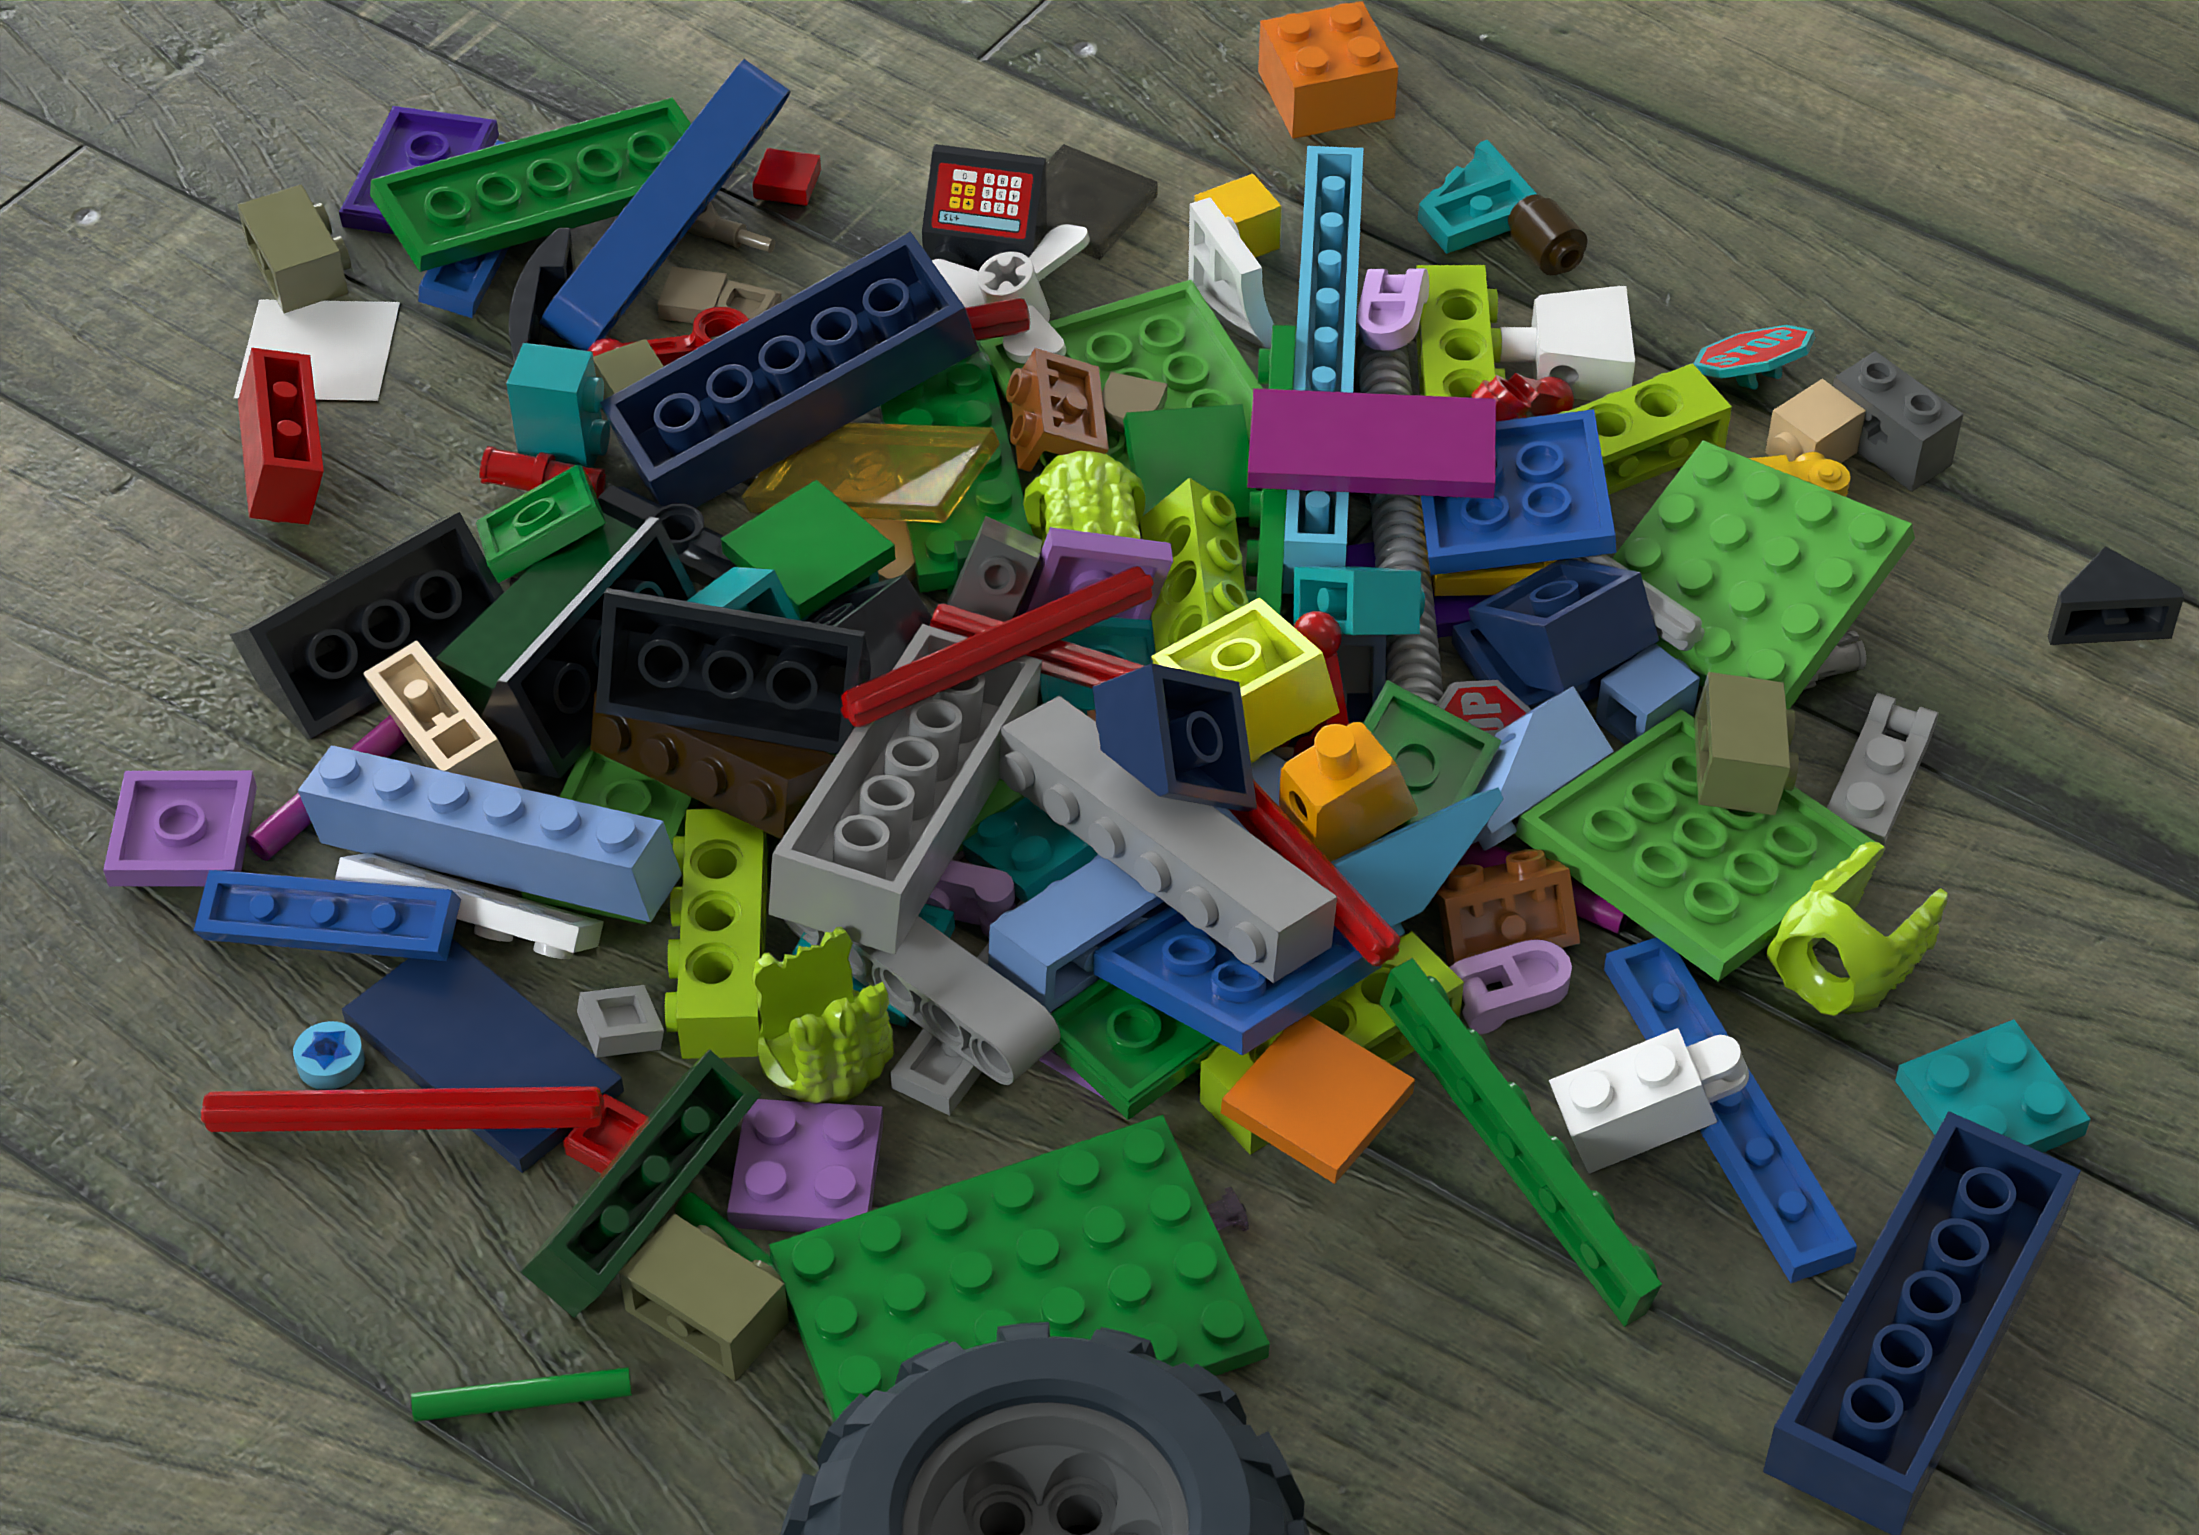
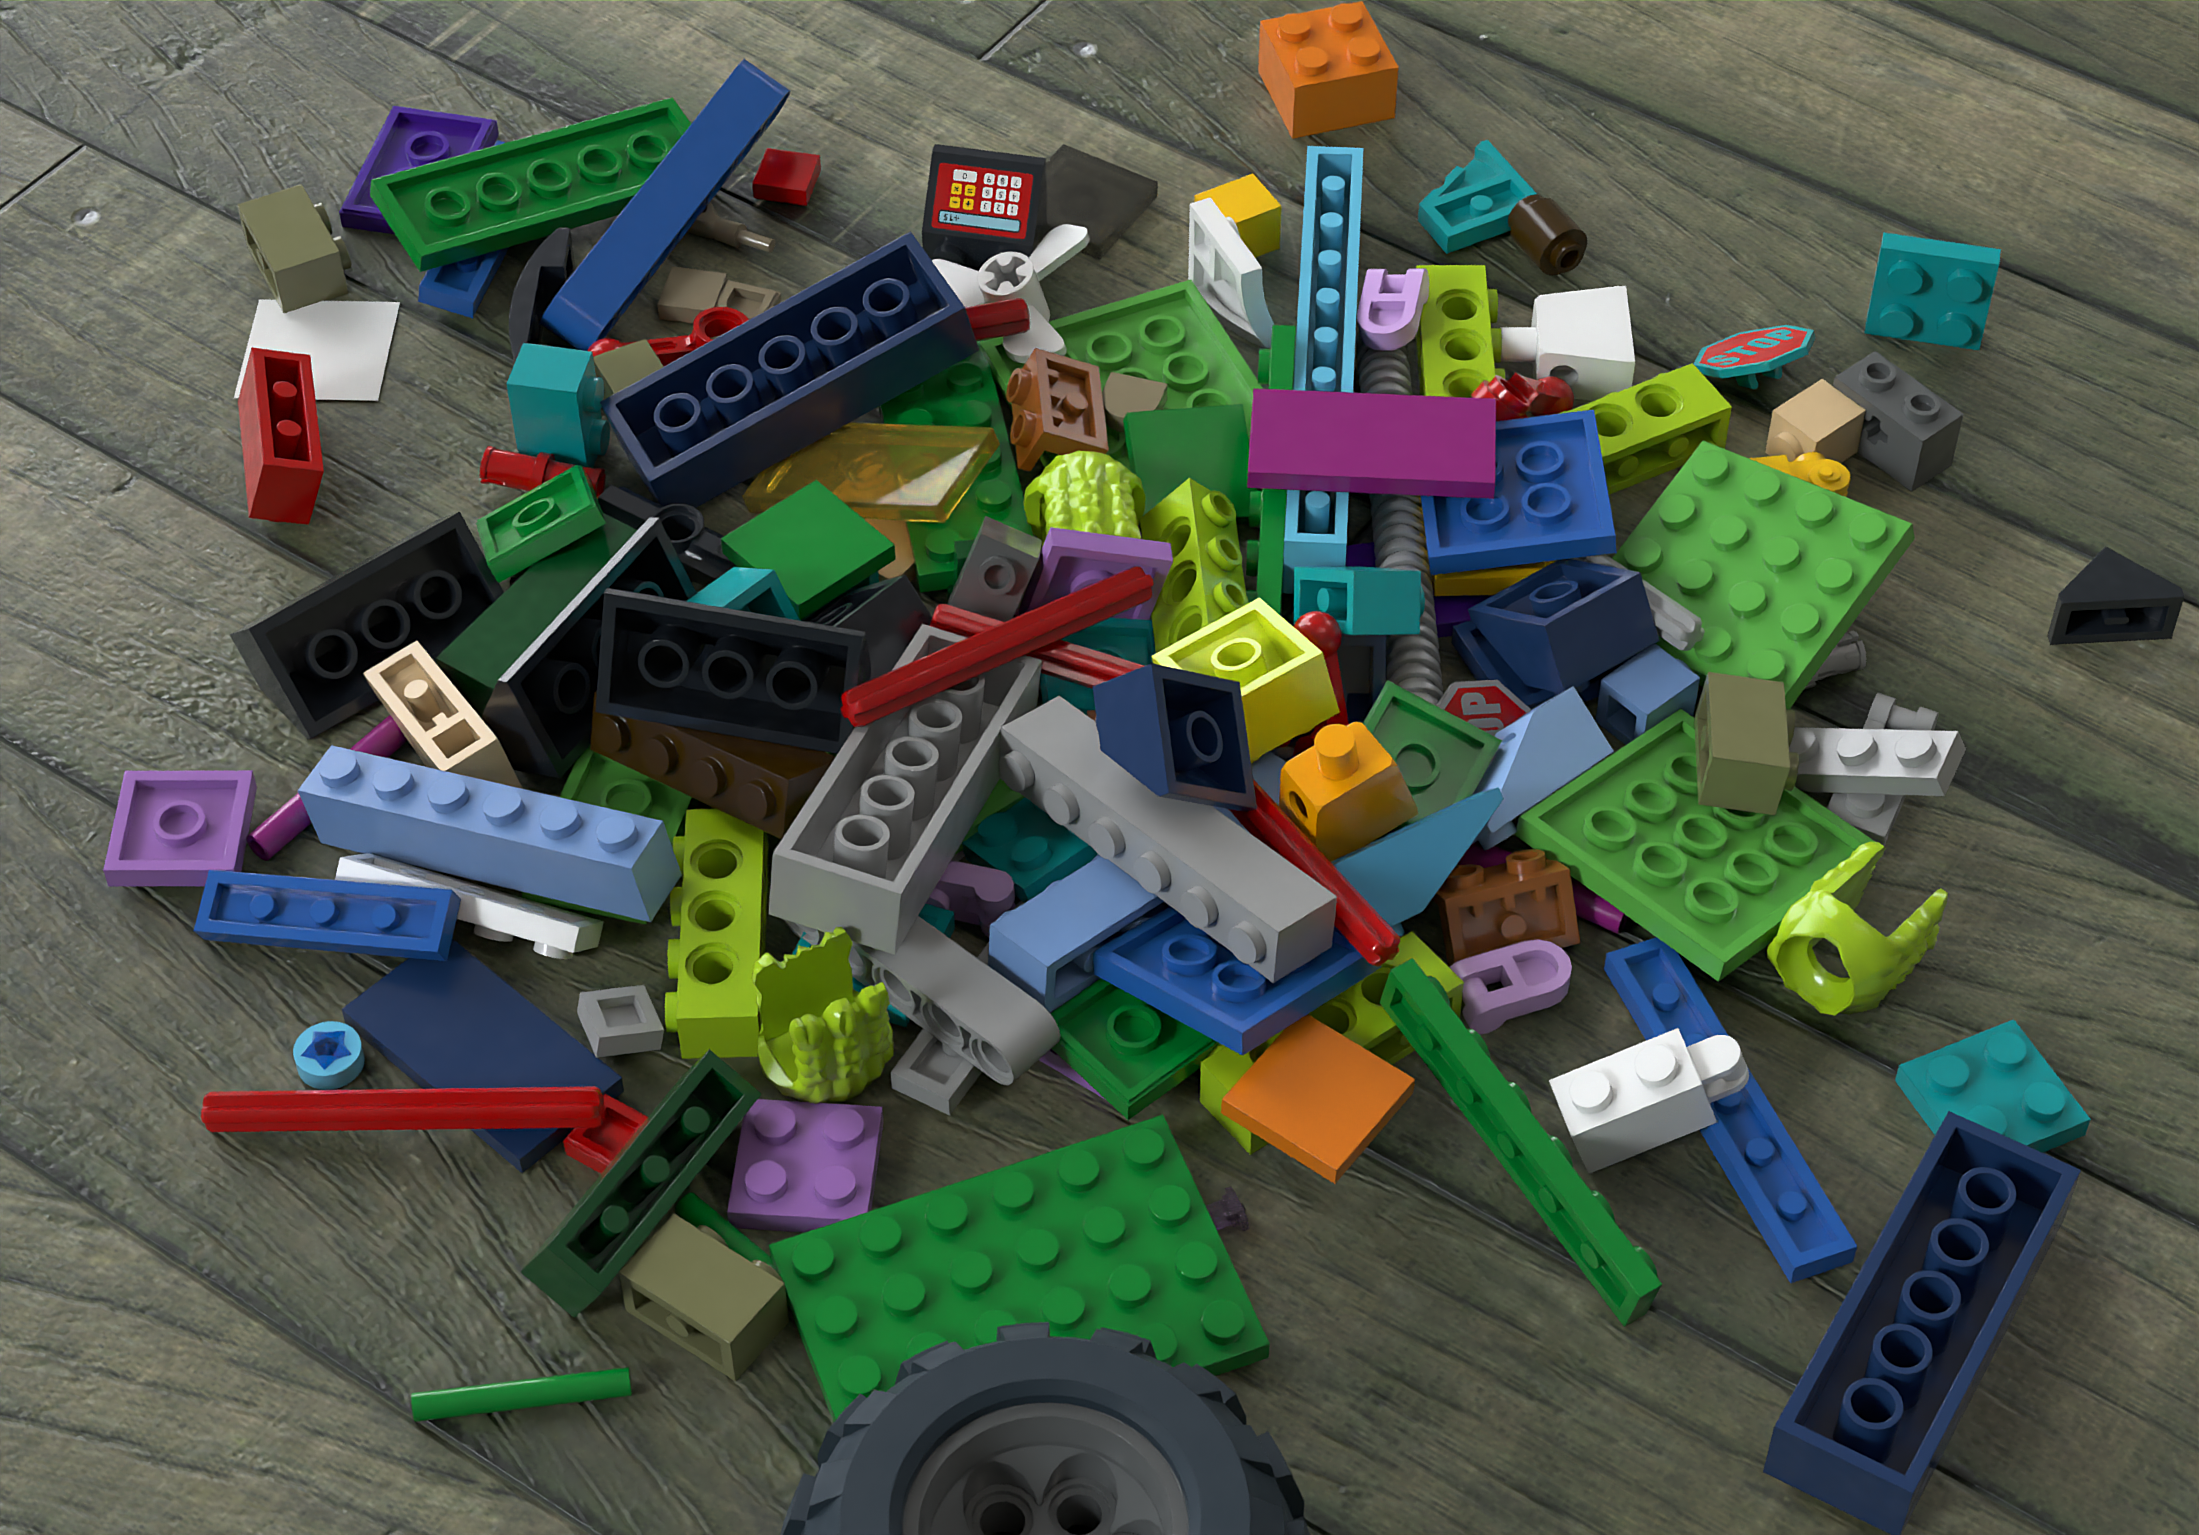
none -> light grey plate [1789,727,1966,796]
none -> teal plate [1864,232,2001,350]

